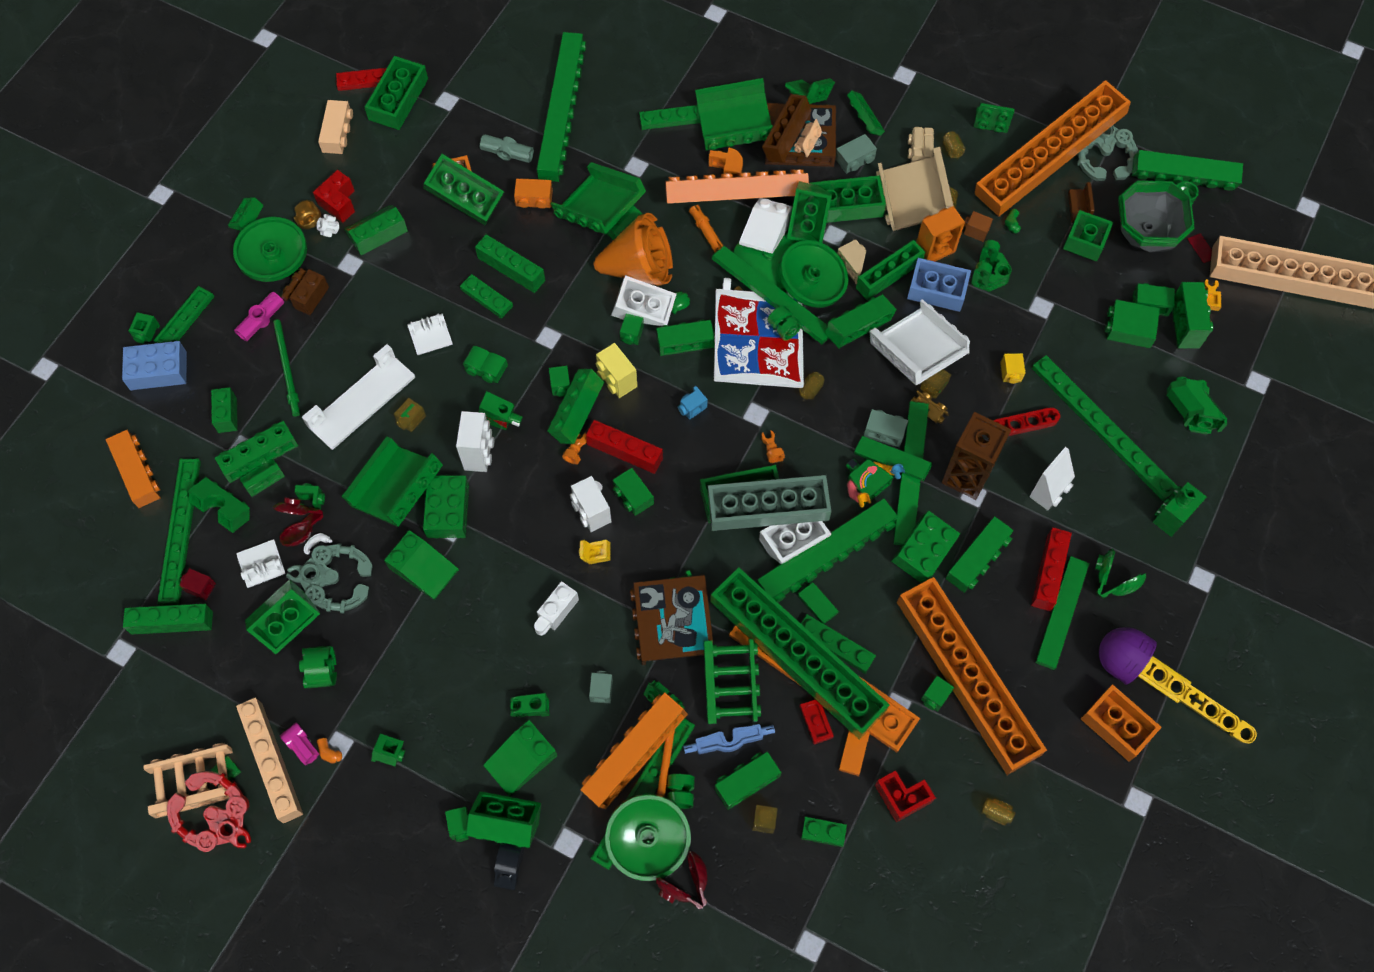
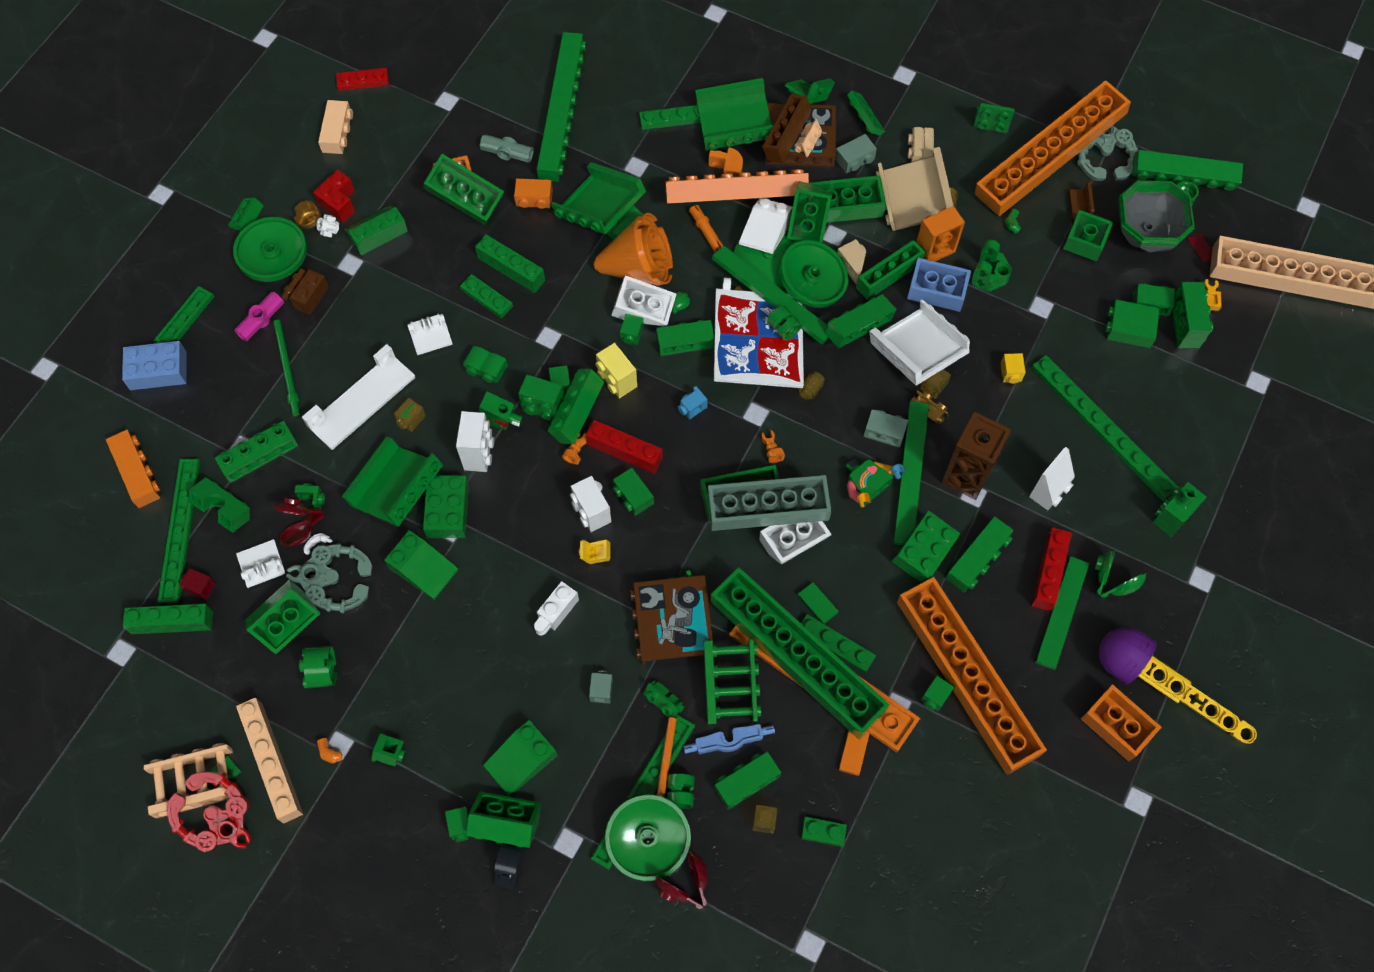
green brick [128,312,160,344] -> none
green brick [211,387,237,433] -> none
green panel [240,459,285,497] -> none
dark pink piece [279,722,319,766] -> none
green brick [365,56,428,130] -> none
green leg [510,693,550,717] -> none
orange brick [580,693,688,810] -> none
green brick [757,499,898,603] -> none
red plate [800,699,834,745] -> none
green tile [854,436,932,481] -> none
red brick [875,771,936,822] -> none
clear yellow brick [943,131,966,158] -> none
dark orange brick [964,211,993,242] -> none
clear yellow brick [981,797,1015,826] -> none
red beam [993,408,1060,436] -> none
green brick [1167,377,1227,434] -> none
none -> green brick [518,375,564,421]

